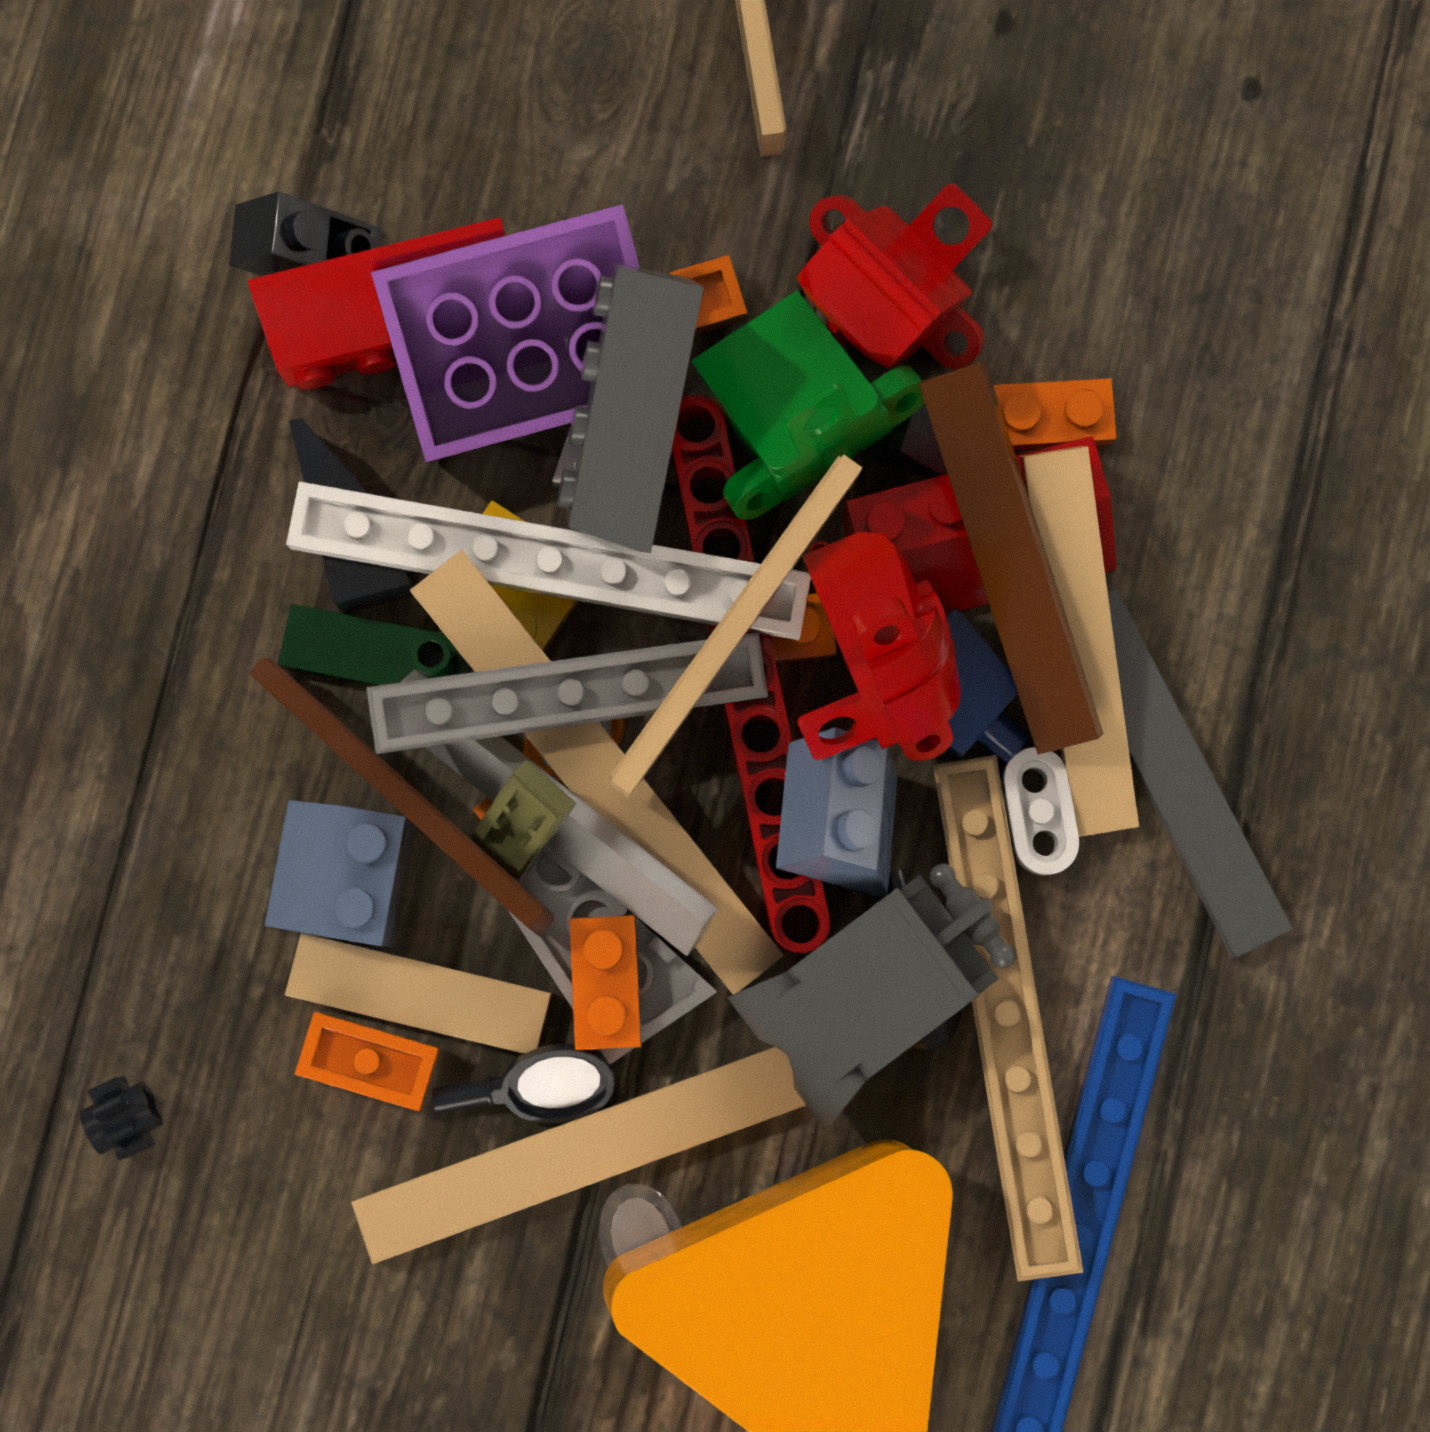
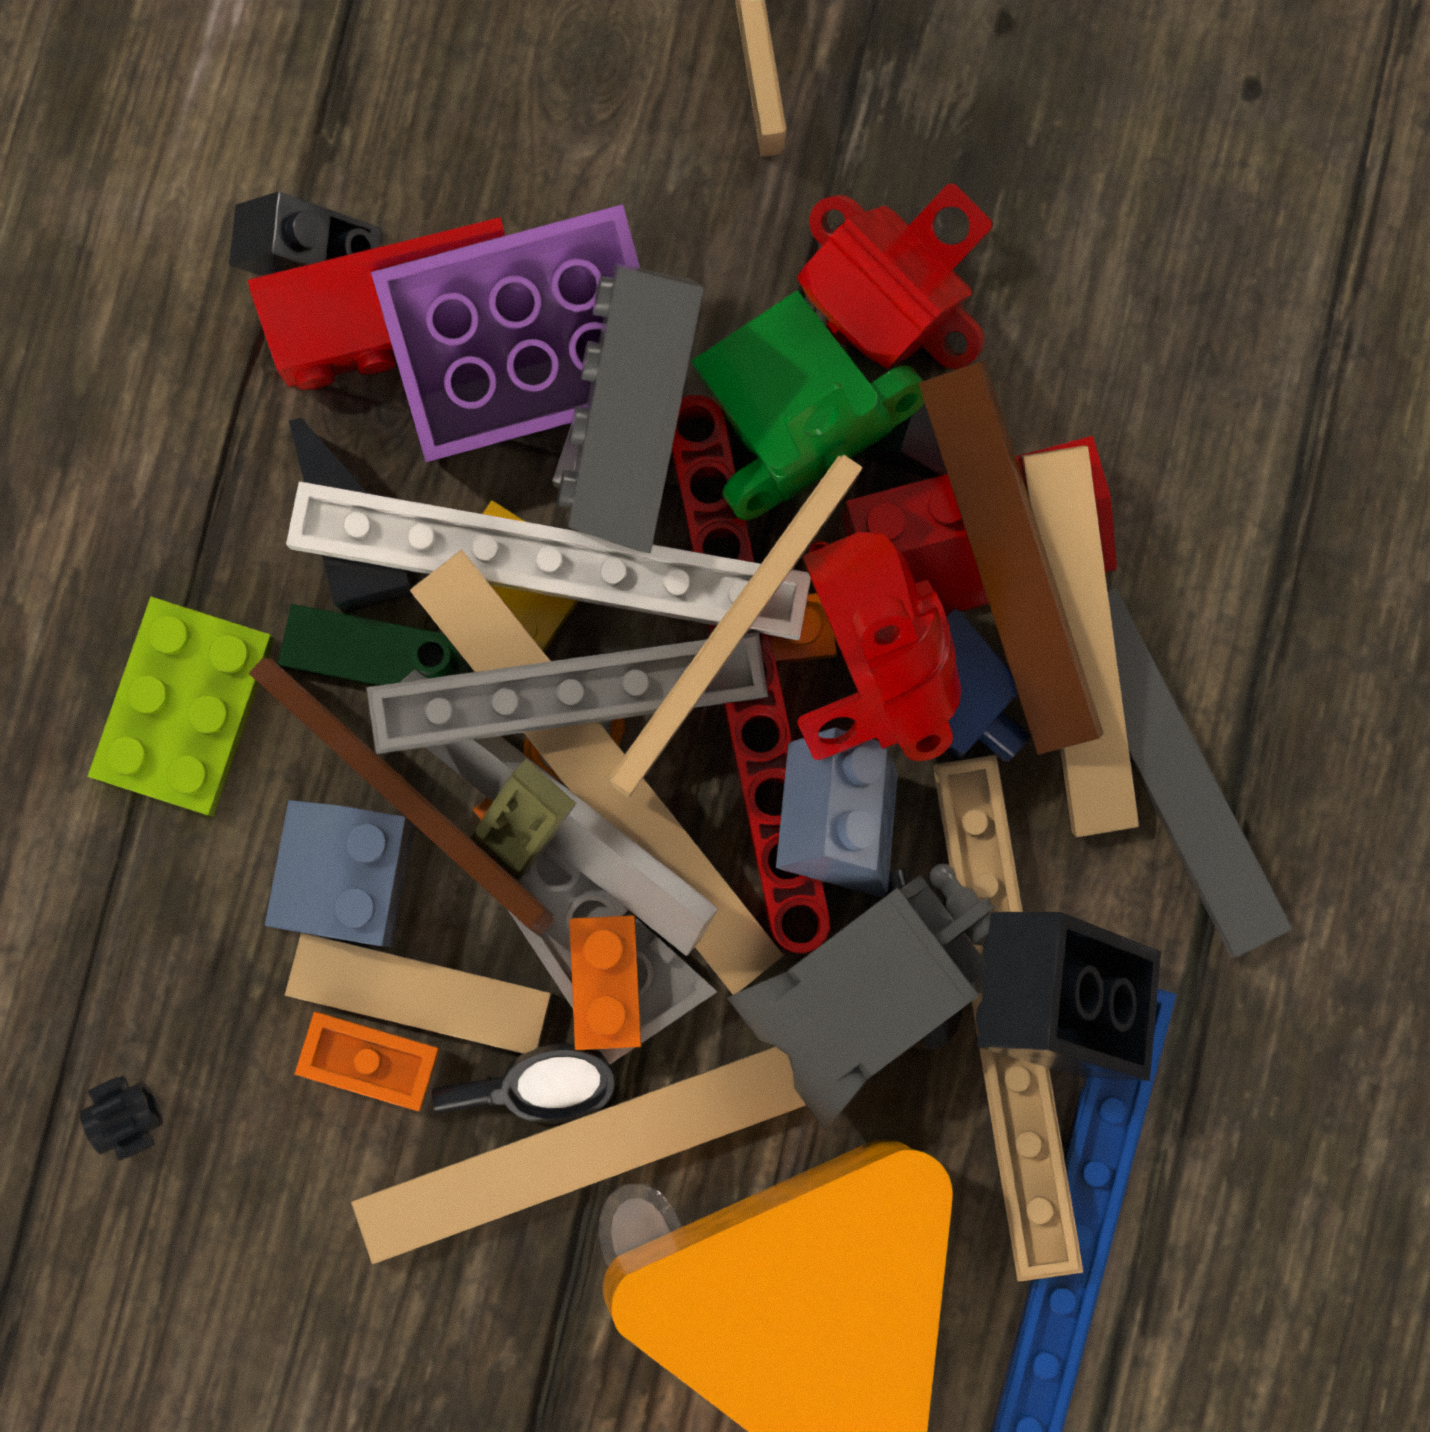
orange plate [669,255,748,336] -> none
orange plate [993,378,1116,451] -> none
white plate [1001,747,1079,876] -> none
none -> lime plate [87,597,275,817]
none -> black brick [976,912,1161,1081]

